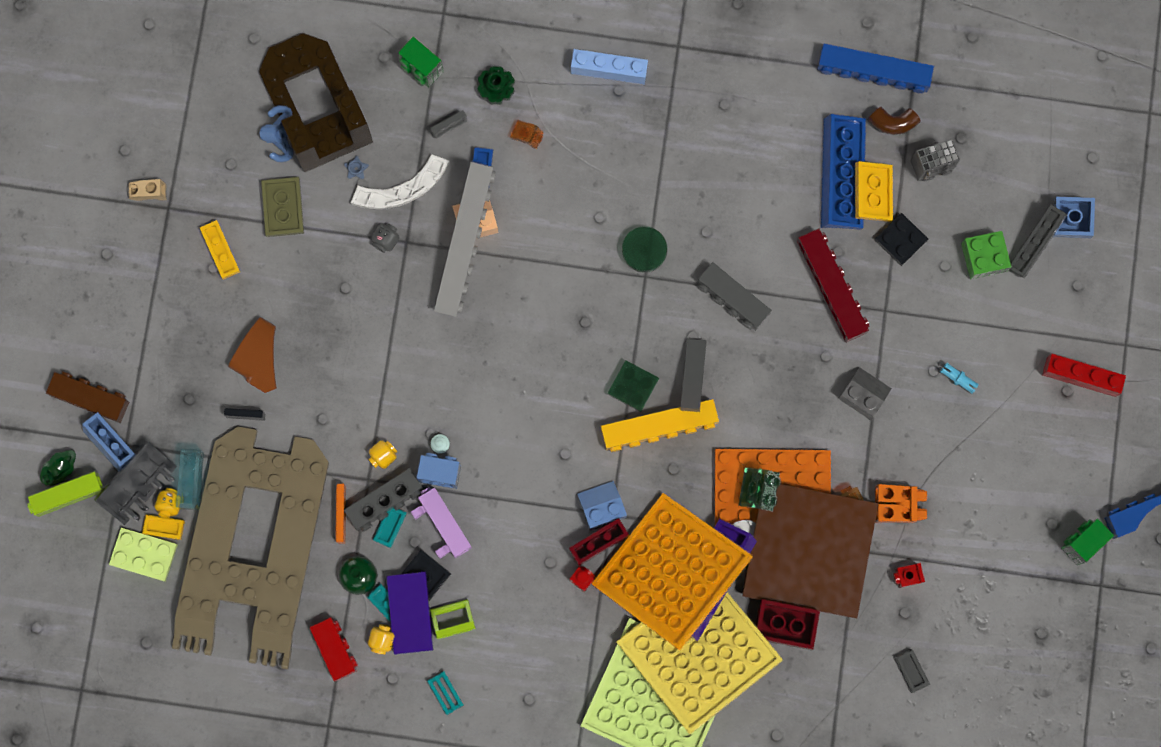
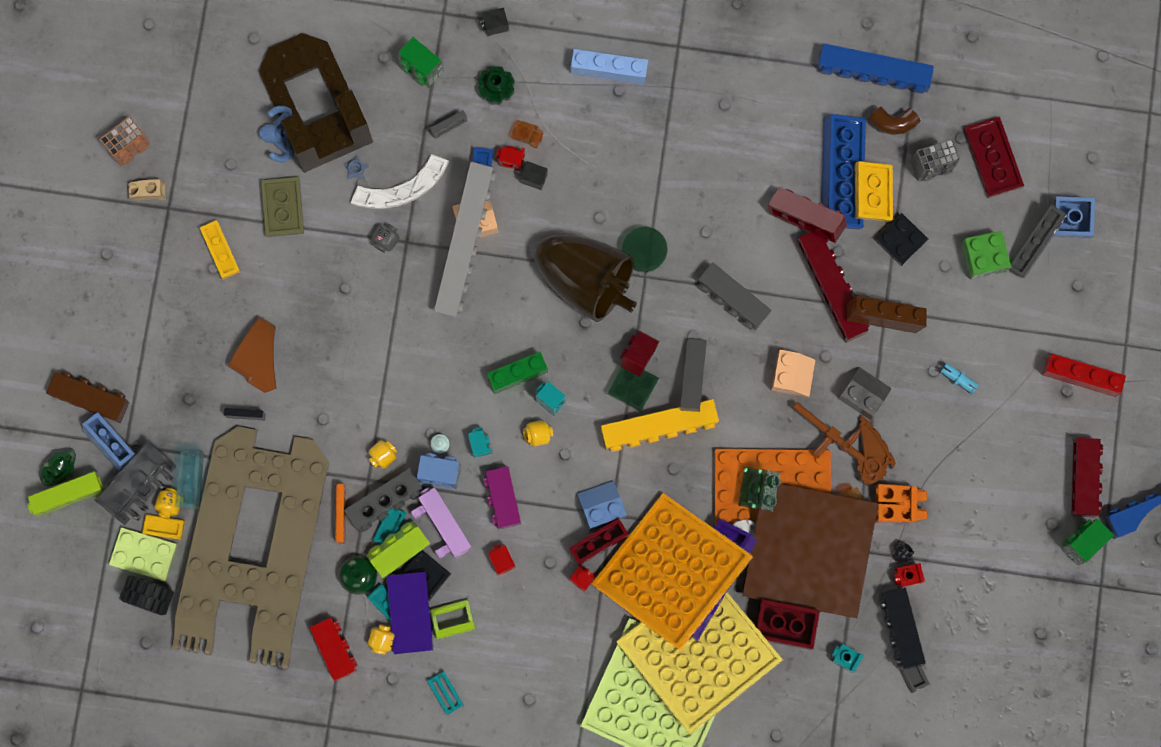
none -> brick [100,116,151,166]
none -> black tyre [119,576,174,616]
none -> lime brick [366,521,430,578]
none -> teal brick [468,427,493,458]
none -> pearl dark grey brick [480,7,509,36]
none -> magenta brick [483,466,521,530]
none -> green brick [487,351,548,394]
none -> red brick [488,544,516,576]
none -> red brick [496,146,525,170]
none -> pearl dark grey brick [518,161,548,190]
none -> yellow head [523,420,553,447]
none -> dark brown windscreen [535,235,637,322]
none -> teal brick [536,381,566,416]
none -> dark red brick [620,330,660,377]
none -> dark red brick [768,187,847,243]
none -> light nougat slope [771,350,815,397]
none -> dark orange bar [793,402,896,486]
none -> teal brick [831,644,864,673]
none -> reddish brown brick [847,296,927,333]
none -> black brick [879,587,926,671]
none -> black plate [895,542,914,562]
none -> dark red tile [963,116,1024,198]
none -> dark red brick [1071,437,1103,518]

